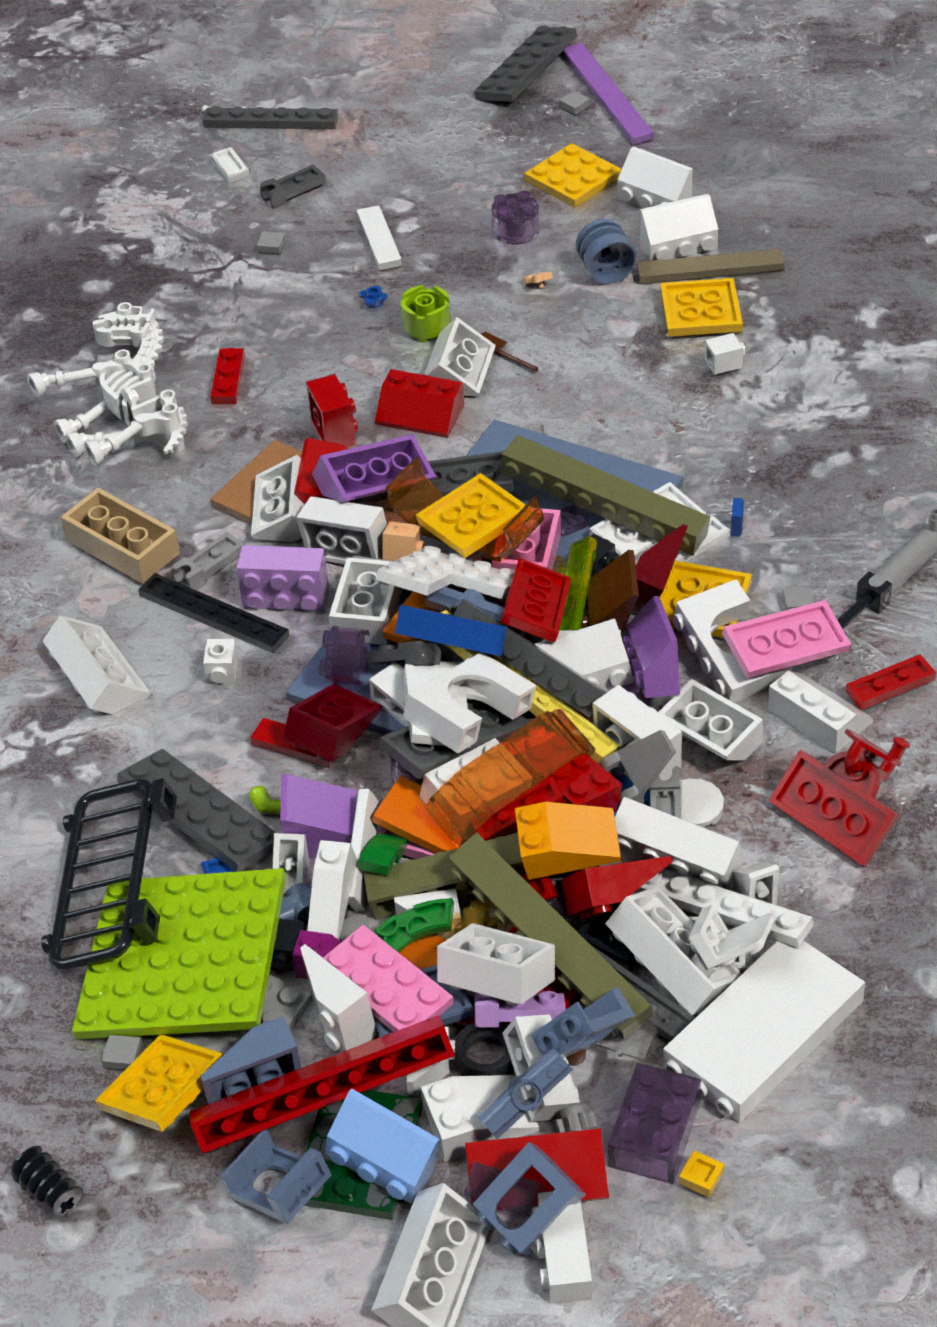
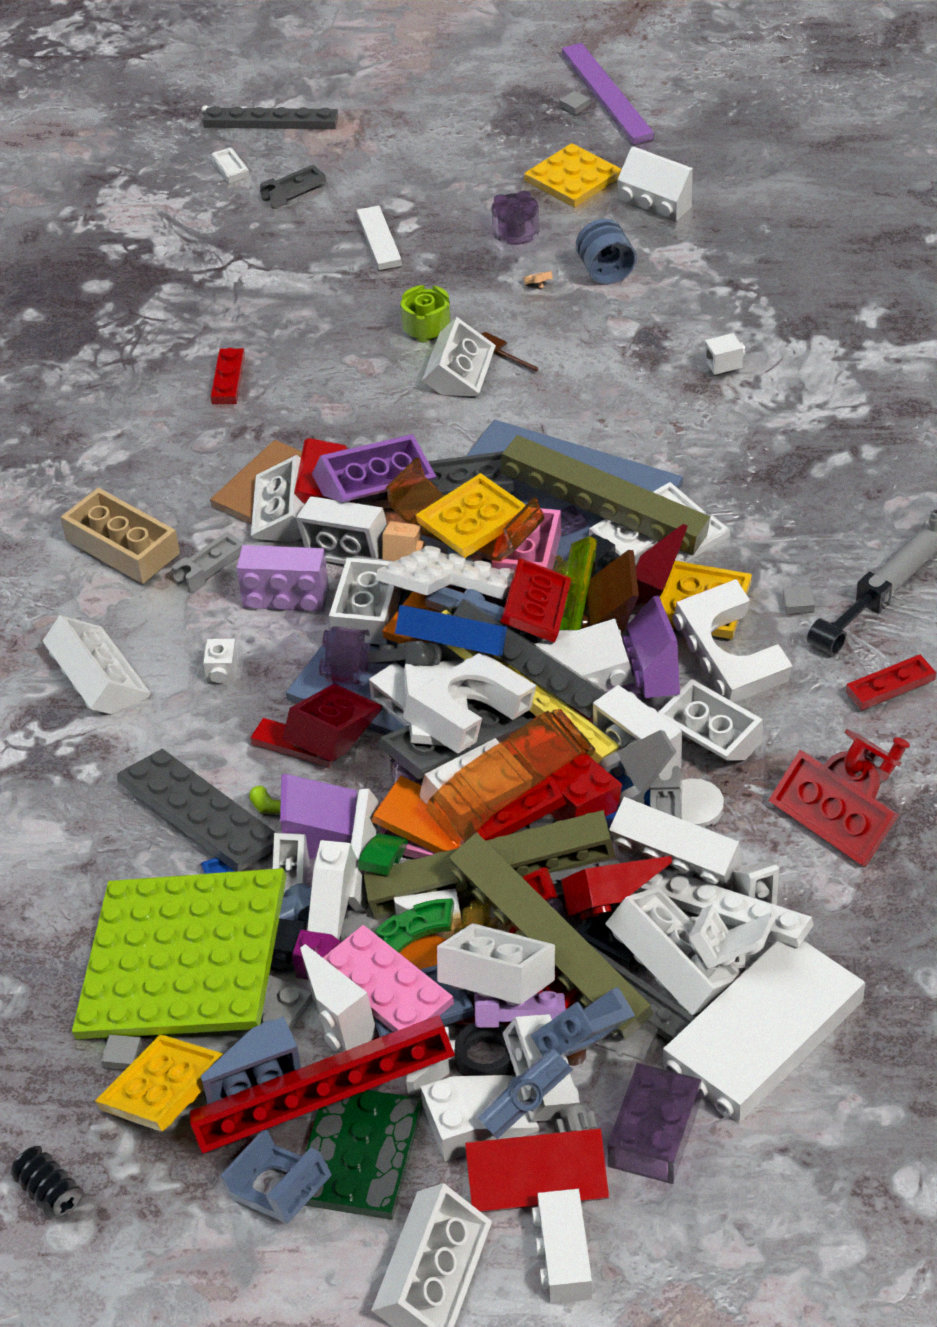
white animal [27,302,188,466] -> none
black bar [41,778,177,970] -> none
black tile [138,573,289,654] -> none
light grey tile [256,231,286,254] -> none
red brick [306,374,358,446] -> none
light blue slope [325,1088,439,1204] -> none
blue plate [359,286,388,308] -> none
red slope [375,369,464,438] -> none
clear purple tile [463,1161,540,1217] -> none
sand blue panel [473,1142,586,1256] -> none
dark grey plate [474,25,577,102] -> none
light orange slope [515,802,622,880] -> none
dark tan tile [637,249,784,284] -> none
white slope [640,194,718,261] -> none
yellow plate [660,278,743,337] -> none
yellow plate [679,1150,725,1198] -> none
bright pink plate [722,600,851,679] -> none
blue tile [731,498,744,537] -> none
white slope [768,671,873,754] -> none

